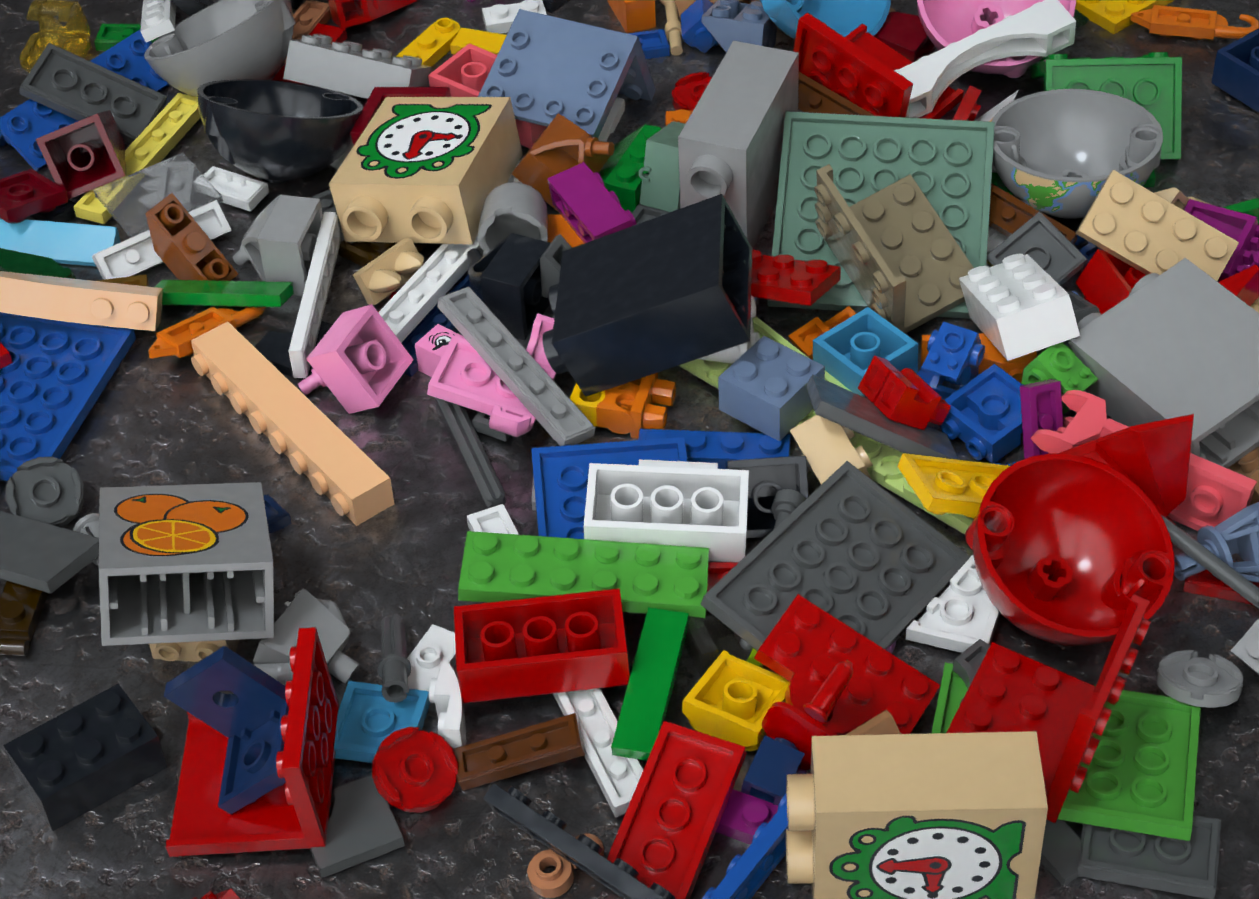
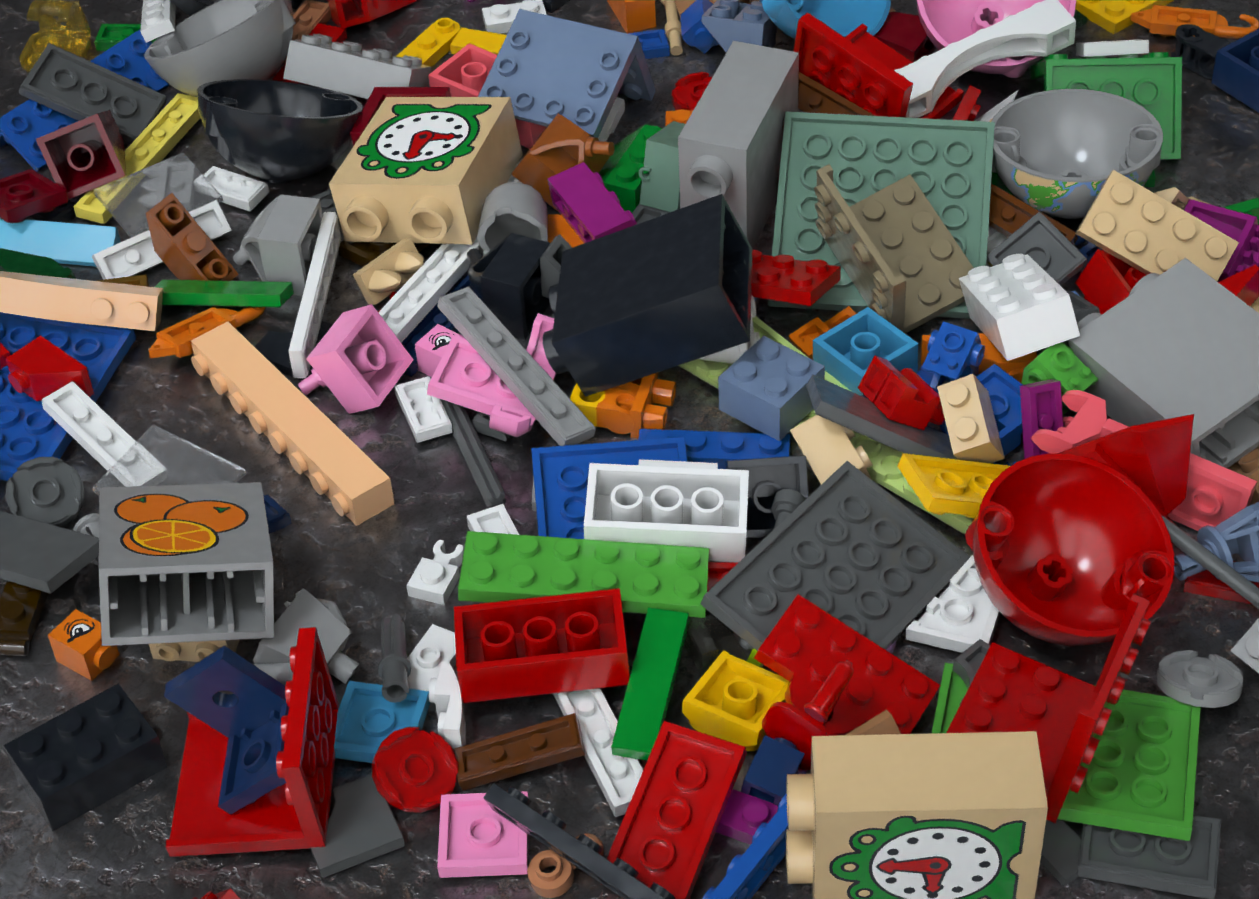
none -> red slope [6,335,94,401]
none -> white plate [42,381,167,487]
none -> orange brick [48,609,120,681]
none -> clear piece [92,424,246,495]
none -> white plate [394,376,453,443]
none -> white plate [406,540,464,605]
none -> bright pink plate [437,791,529,878]
none -> tan brick [937,374,1005,463]
none -> white plate [1076,39,1149,59]
none -> black piece [1170,24,1231,79]

